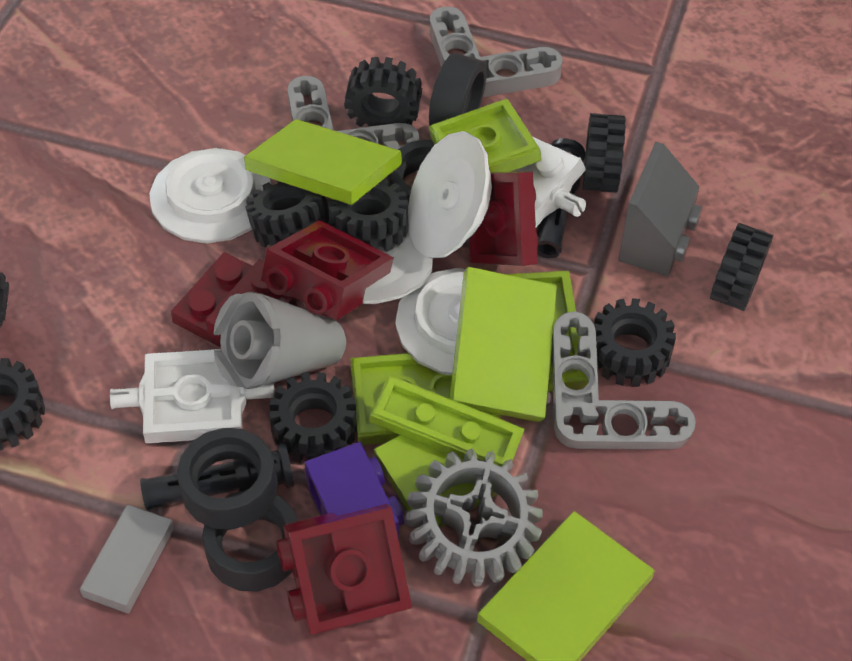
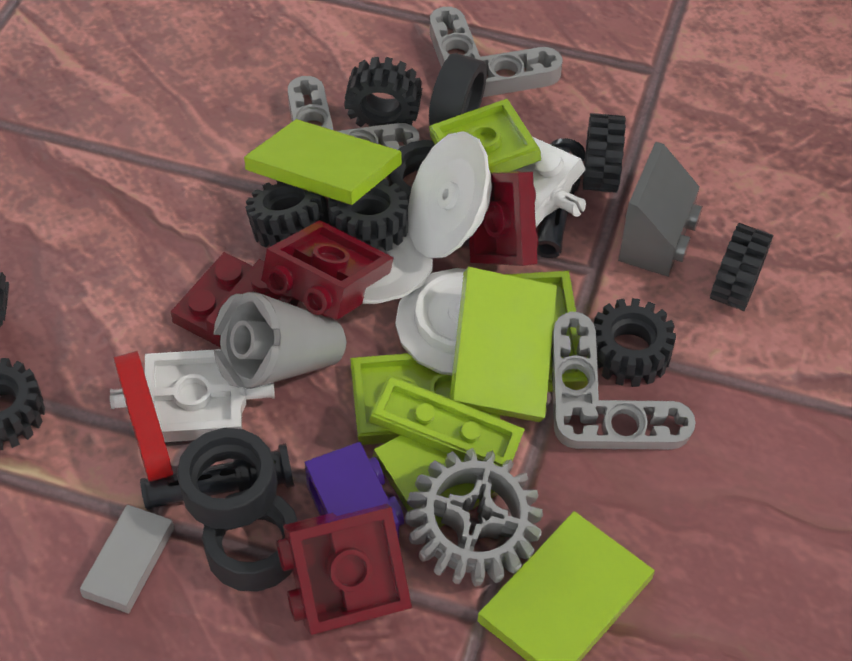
white piece [149,148,271,244] -> none
black tyre [269,372,357,464] -> none
none -> red beam [113,351,173,482]

